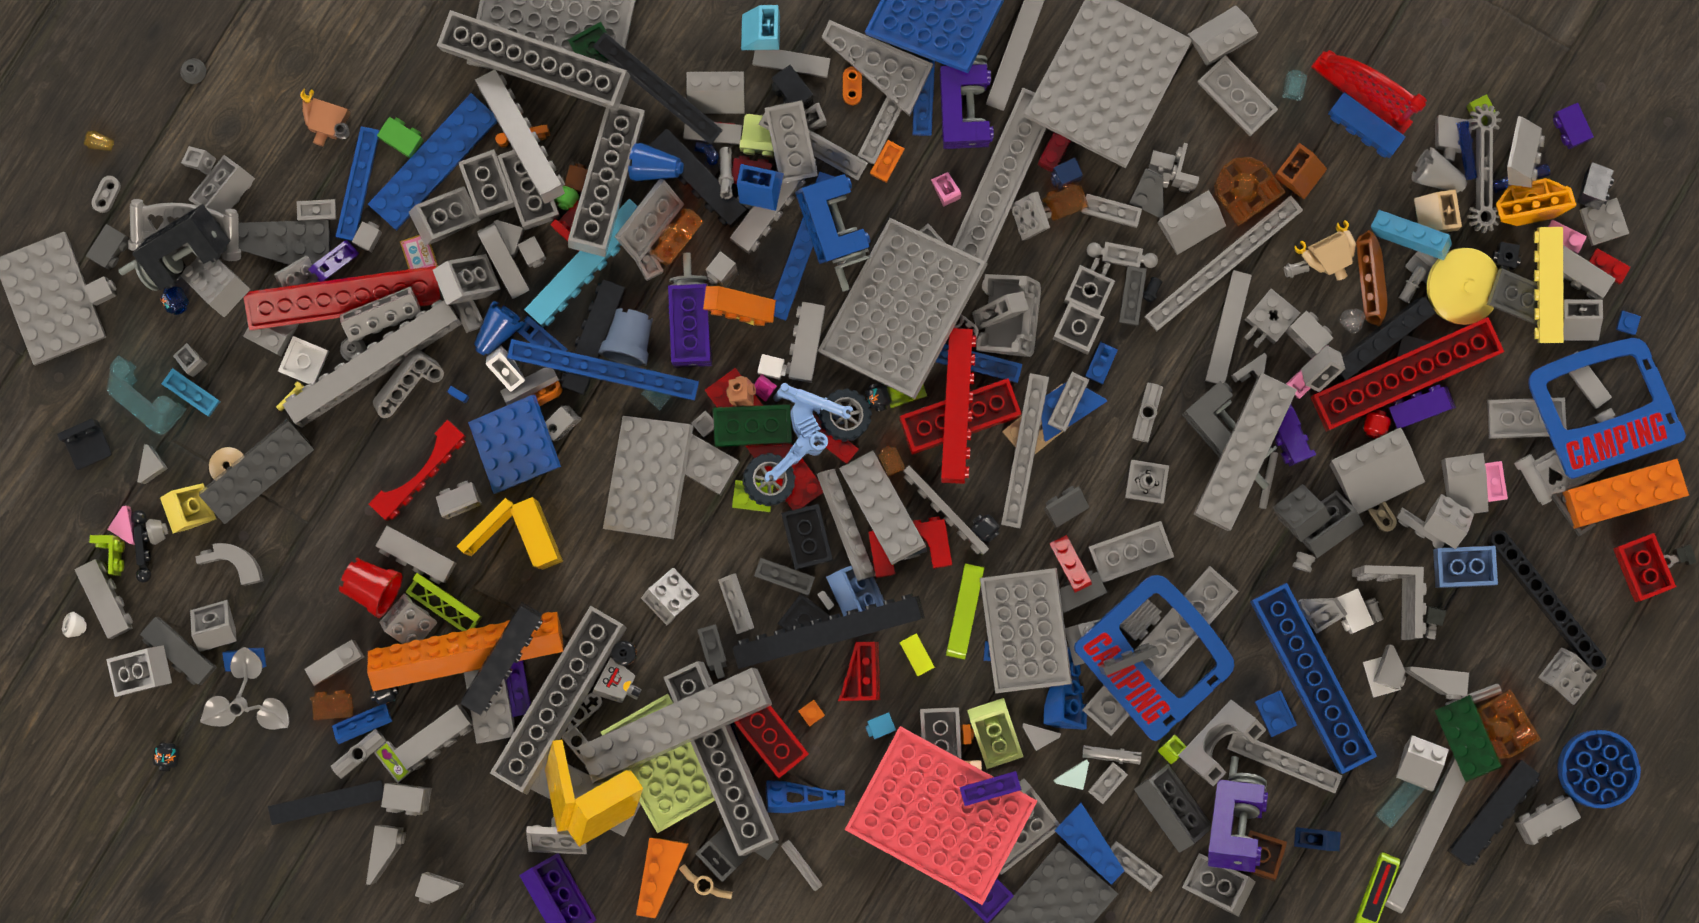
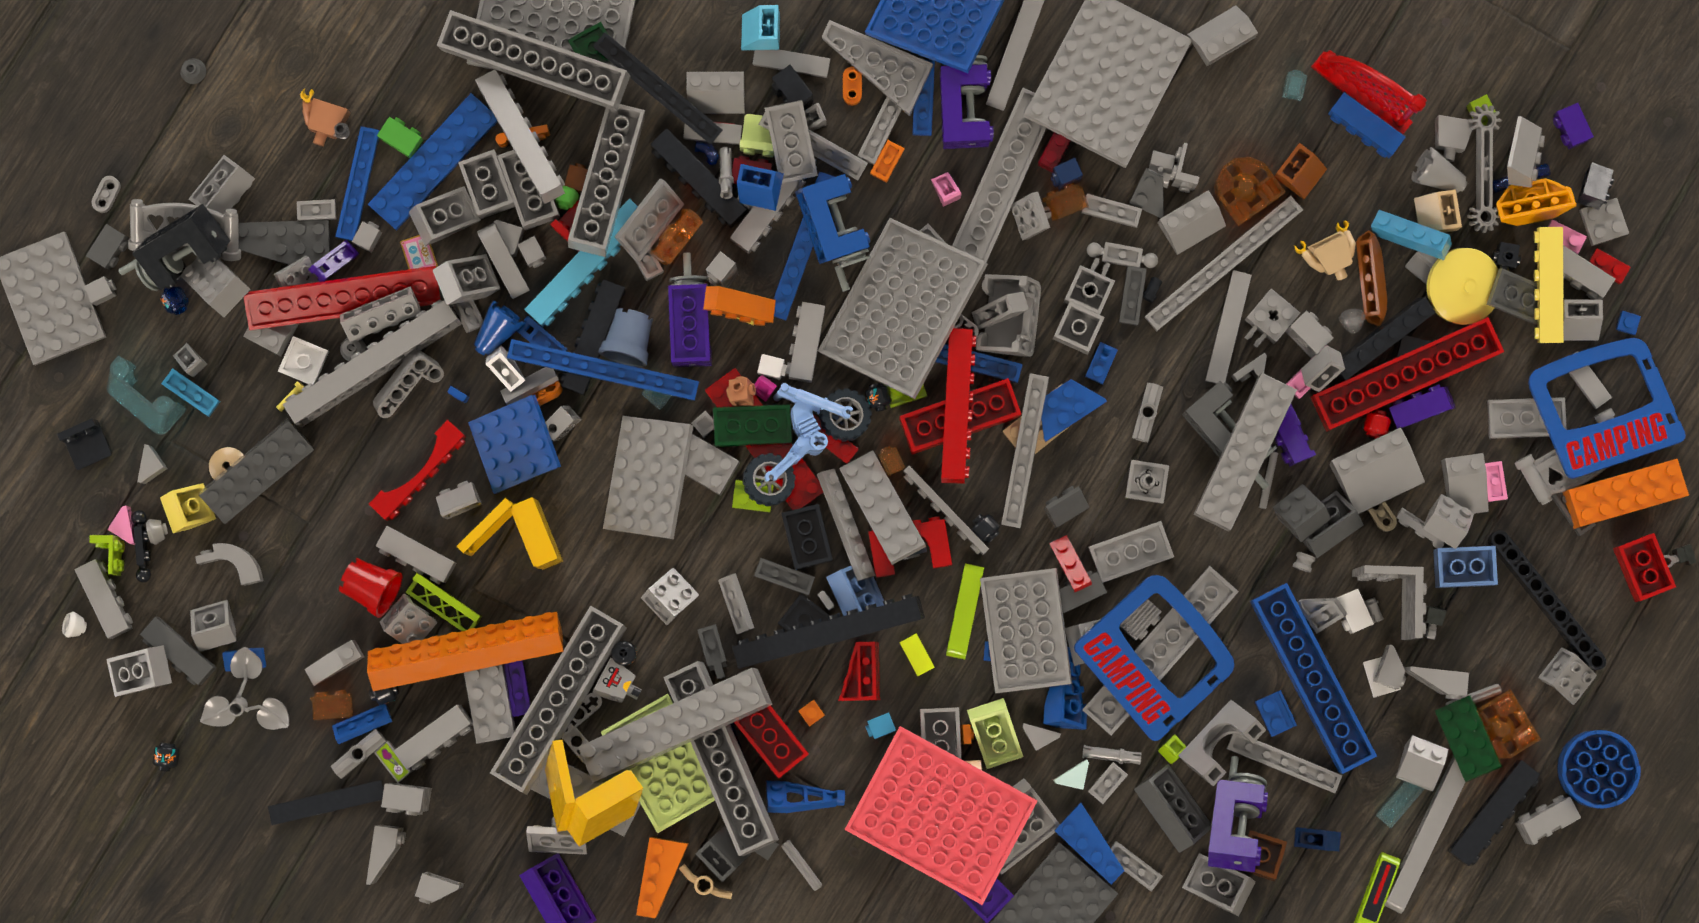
clear yellow cone [84,130,114,151] -> none
light grey bracket [181,146,216,175] -> none
black brick [460,602,543,716] -> none
blue cone [628,143,684,181] -> none
dark purple plate [959,771,1022,806] -> none
light grey tile [1048,372,1089,432] -> none
dark grey plate [1099,643,1159,676] -> none
light grey plate [1197,55,1278,136] -> none
light grey pin [1284,260,1309,278] -> none
light grey axle [1398,266,1426,303] -> none
clear blue pin [1456,121,1478,180] -> none

